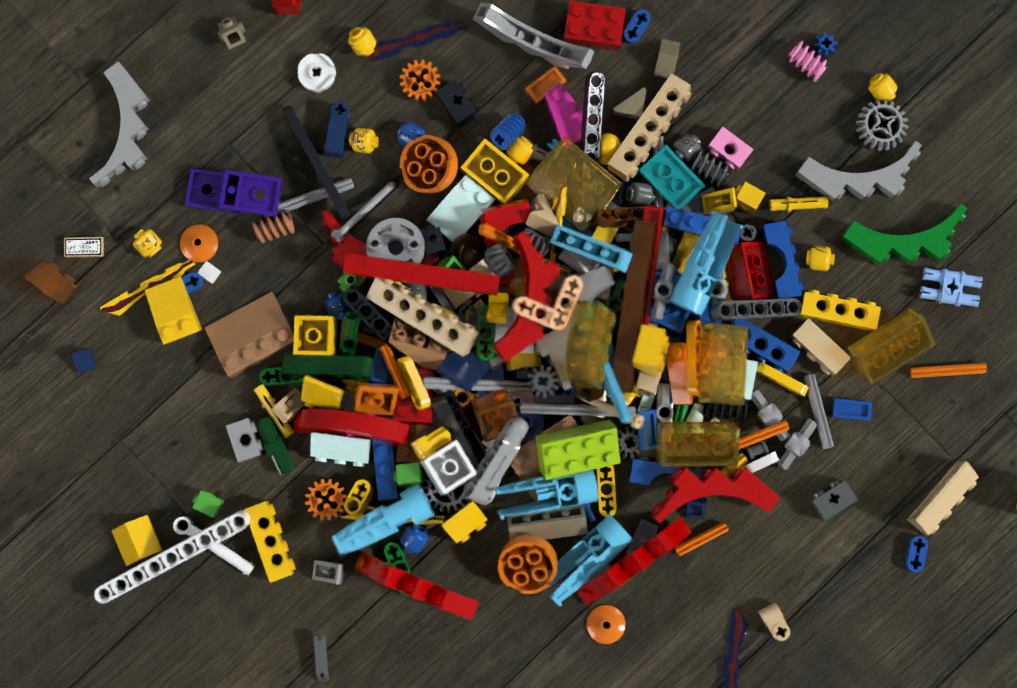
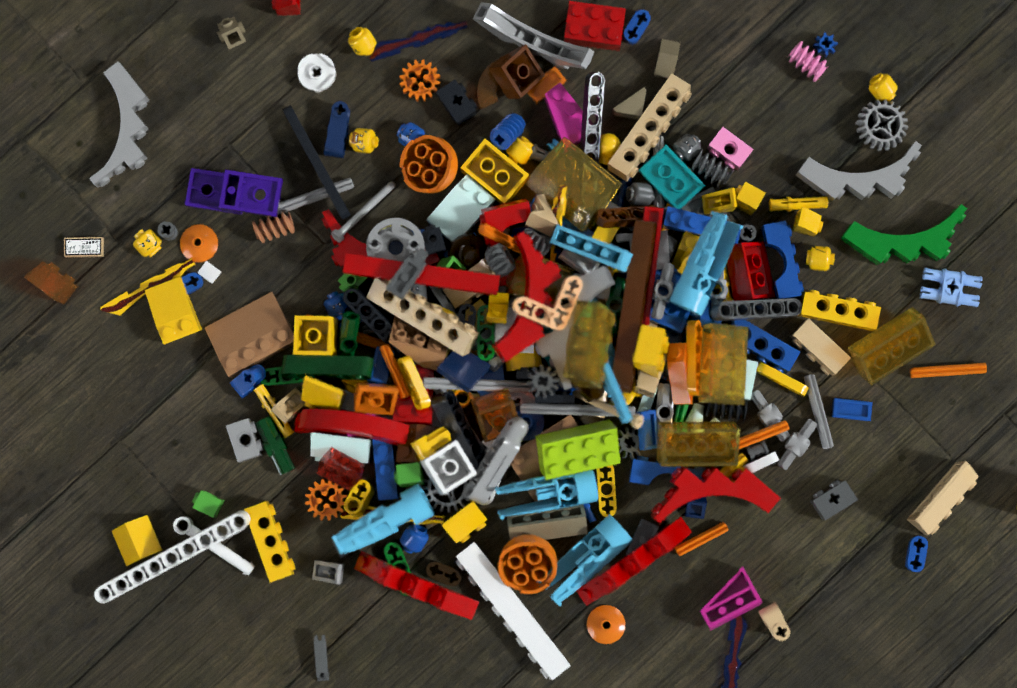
dark blue slope [71,349,97,373] -> none
none -> dark grey bush [158,221,178,241]
none -> blue piece [230,364,266,398]
none -> clear red brick [317,447,365,491]
none -> dark grey hinge [385,248,428,300]
none -> dark brown beam [426,561,462,586]
none -> white brick [456,542,570,680]
none -> clear orange tile [477,59,499,109]
none -> reddish brown slope [488,44,545,99]
none -> dark pink wedge [700,567,762,631]
none -> yellow slope [792,207,823,237]

